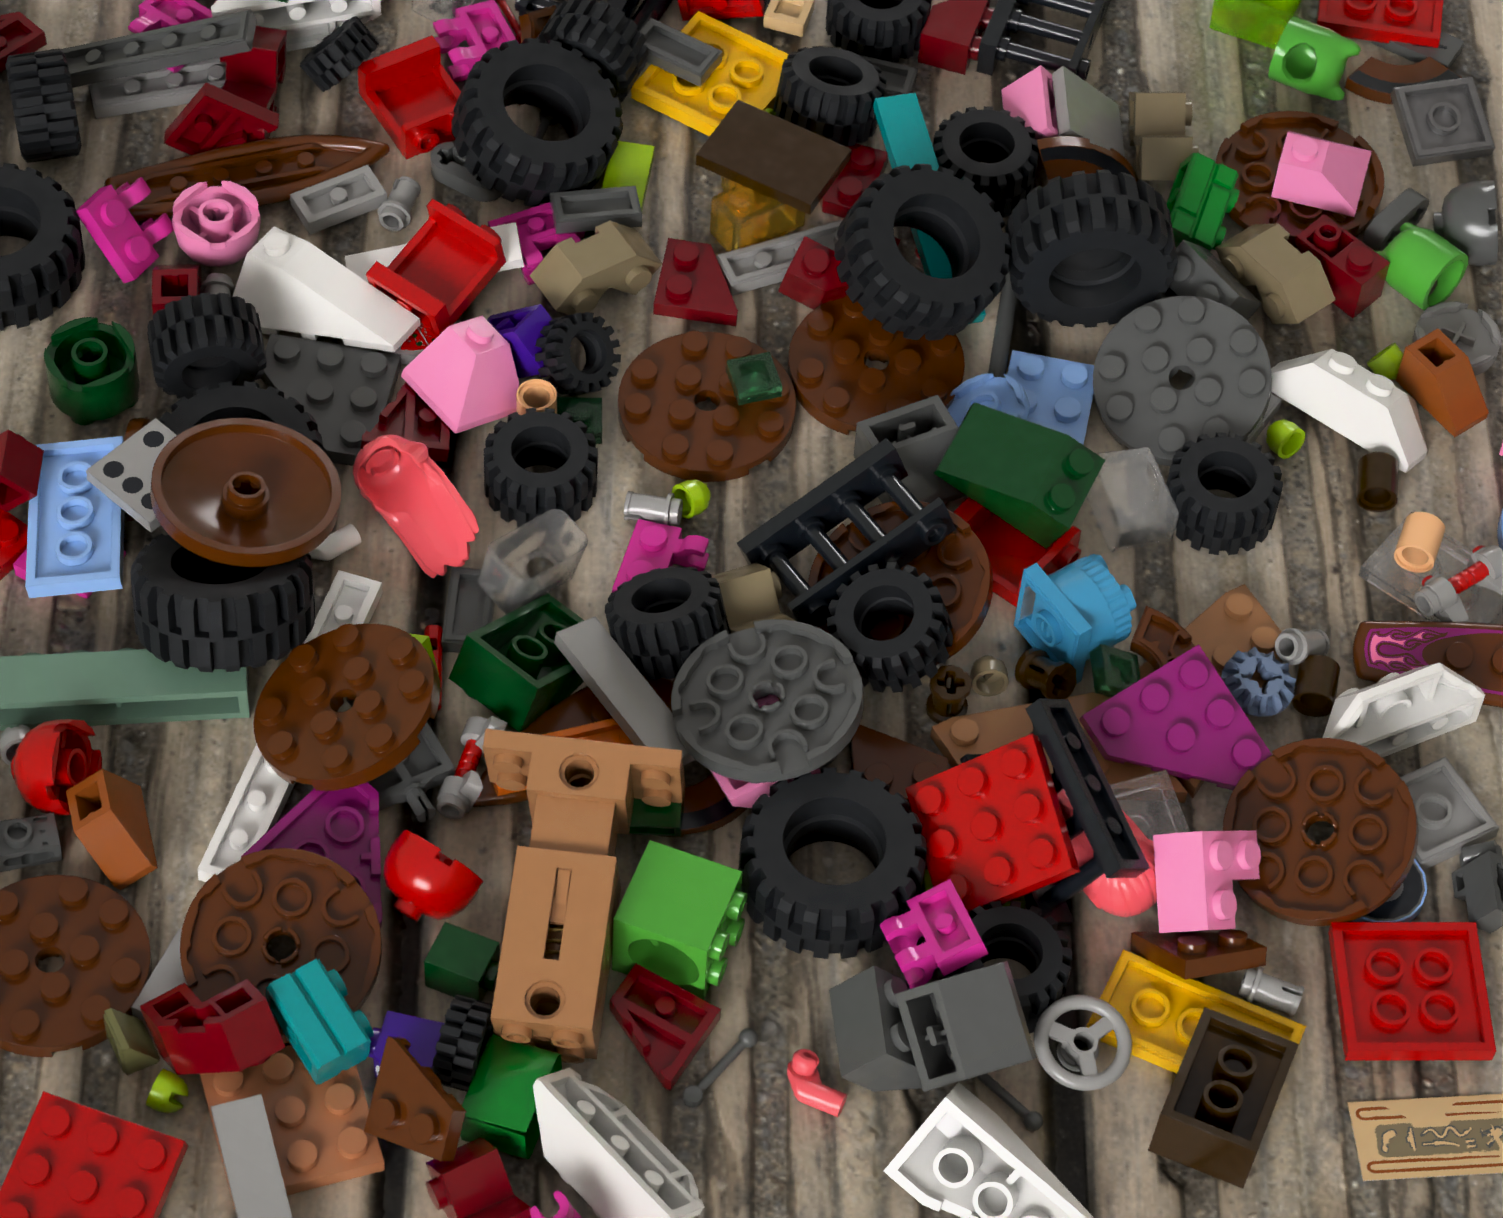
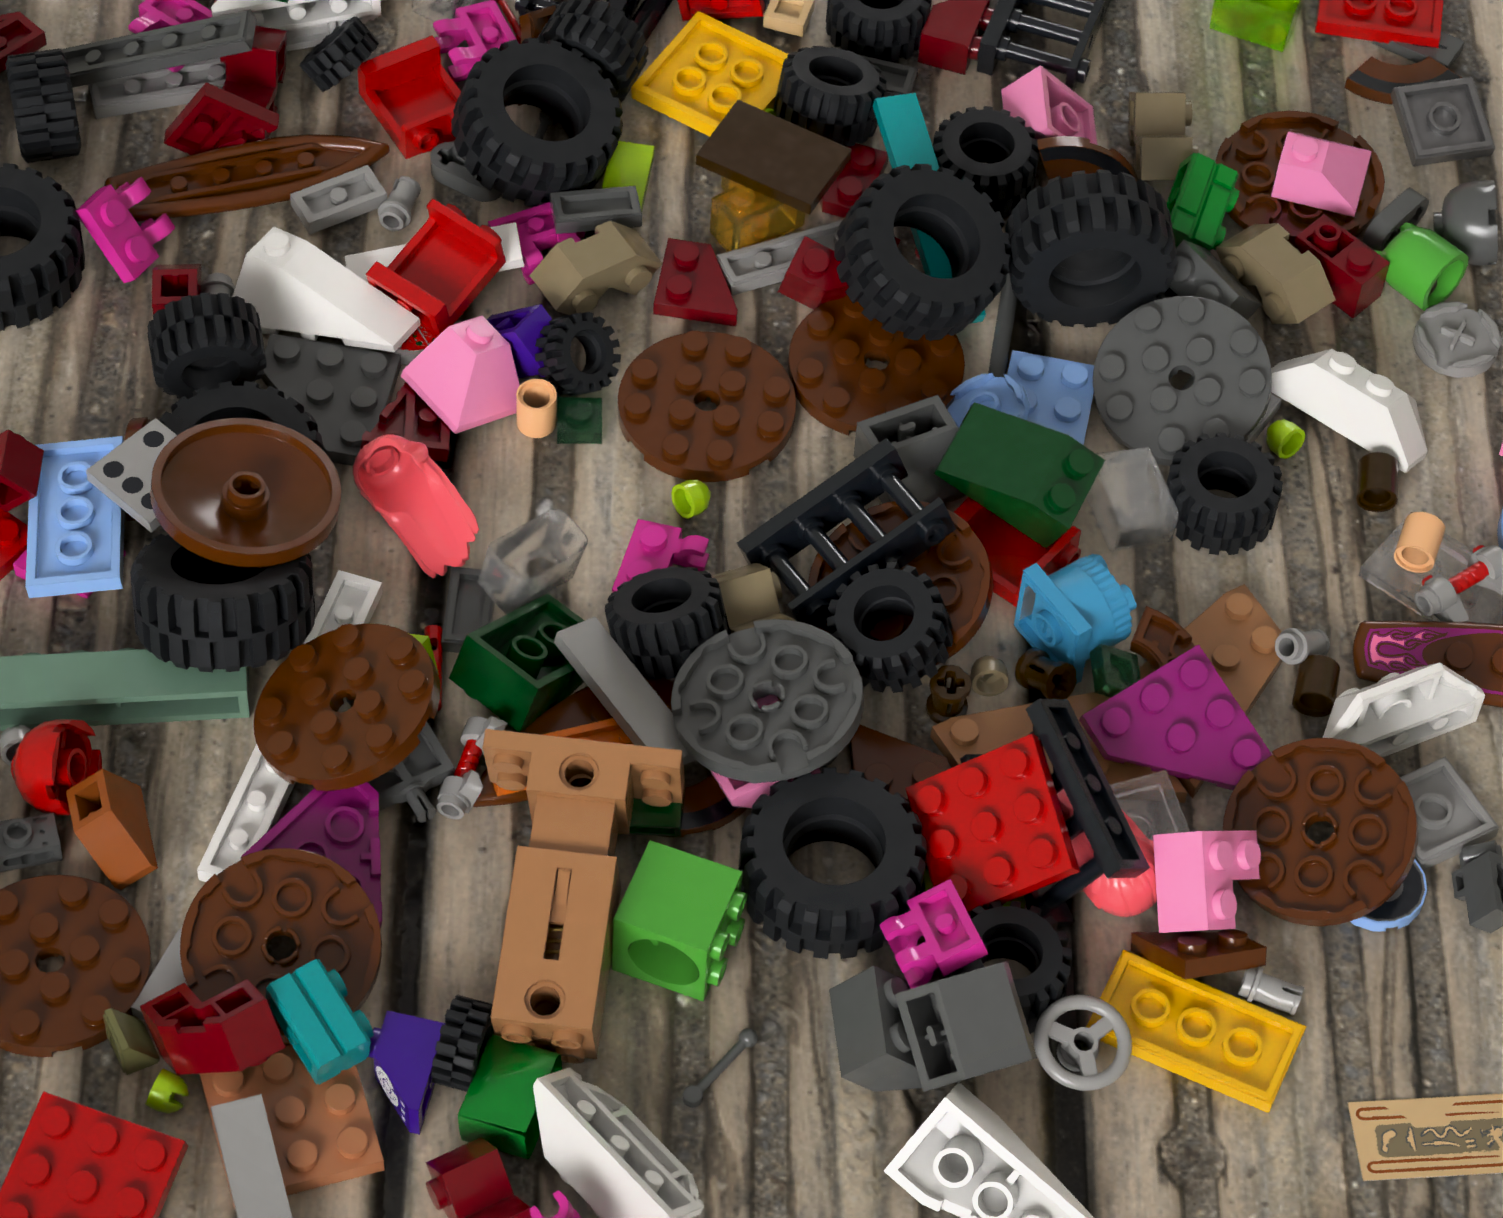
dark green brick [44,317,140,425] -> none
bright pink cylinder [172,181,261,267] -> none
white arm [309,523,361,561] -> none
reddish brown wing [364,1036,466,1161] -> none
red cylinder [383,830,483,922] -> none
dark green brick [424,922,500,1001] -> none
black tyre [484,408,598,531] -> none
dark red wing [609,963,721,1091] -> none
light grey pin [624,491,683,526] -> none
dark grey tile [639,18,723,87] -> none
clear green plate [726,352,782,405] -> none
coral arm [787,1049,847,1117] -> none
dark grey hinge [973,1073,1043,1131] -> none
light grey tile [1052,66,1125,157] -> none
dark brown slope [1148,1007,1299,1189] -> none
sand blue gear [1221,647,1296,717] -> none
bright green piece [1268,16,1361,101] -> none
red plate [1328,922,1496,1061] -> none
lime hinge [1367,343,1403,380] -> none
dark orange slope [1396,328,1489,437] -> none

